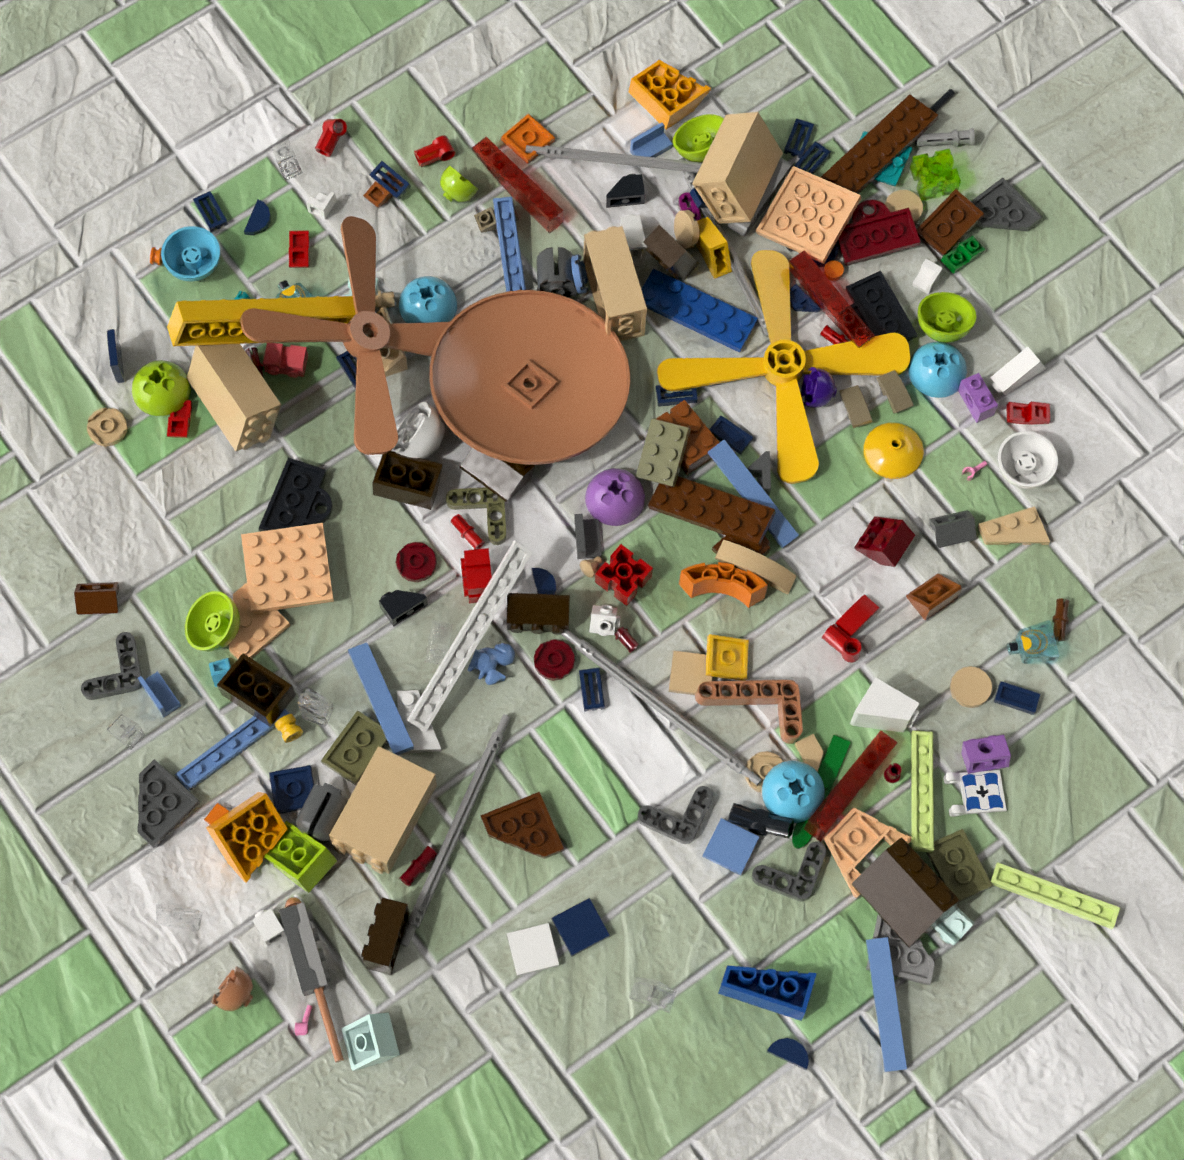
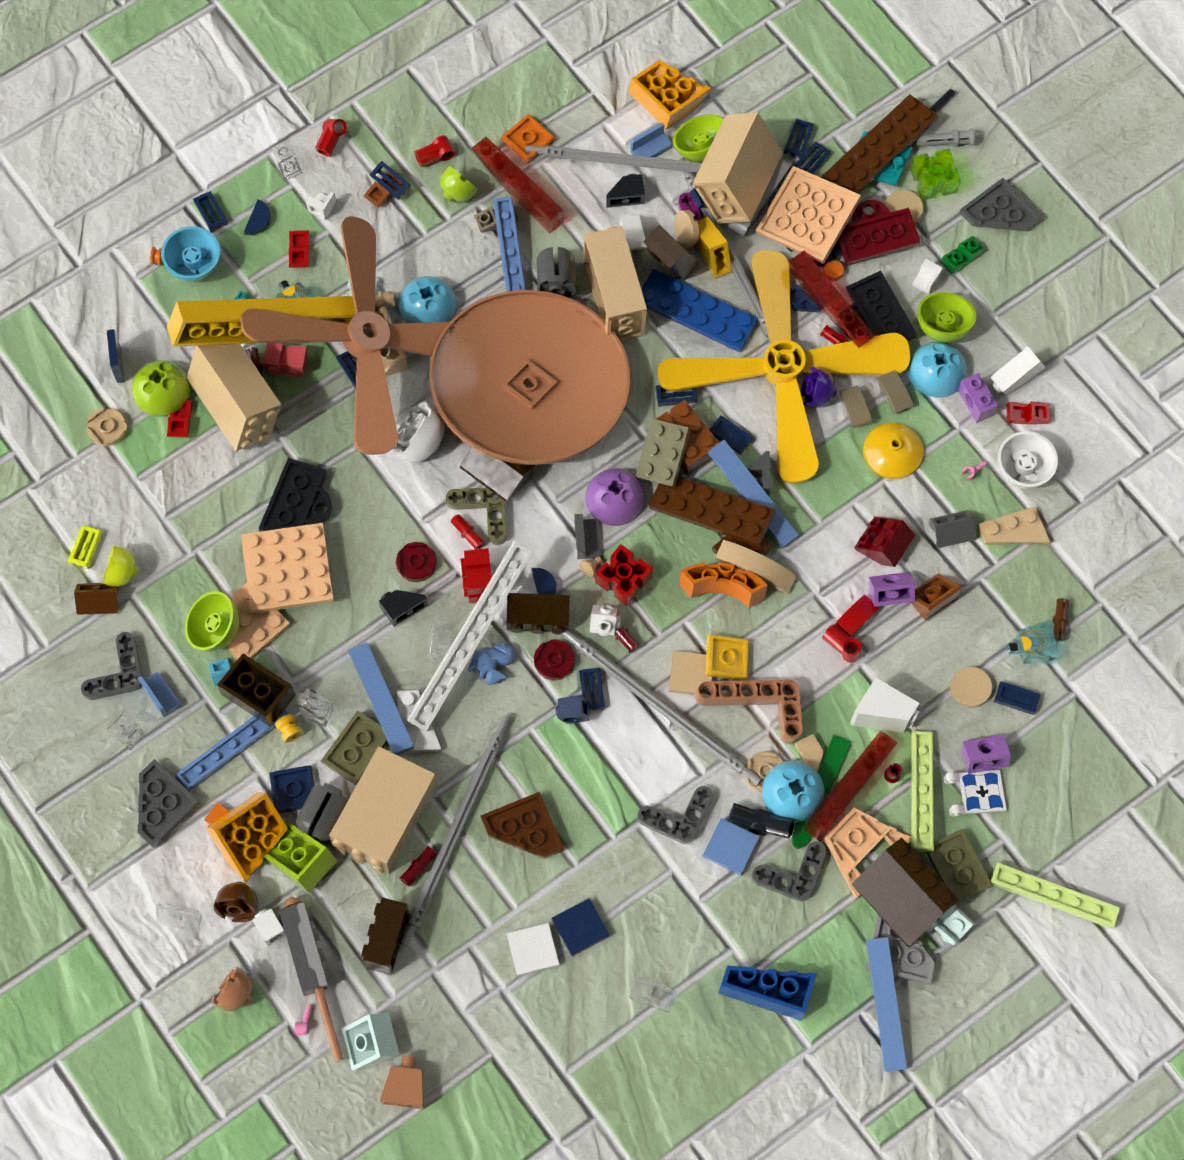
dark brown slope [372,451,443,510] -> none
medium blue tile [571,254,588,294] -> none
dark blue tile [766,1038,809,1070] -> none
reddish brown plate [916,189,984,256] -> none
none -> neon yellow tile [68,525,103,569]
none -> neon yellow cylinder [103,545,138,587]
none -> reddish brown cylinder [213,882,258,922]
none -> nougat torso [380,1055,424,1109]
none -> dark blue brick [556,695,589,724]
none -> medium lavender brick [869,572,915,607]

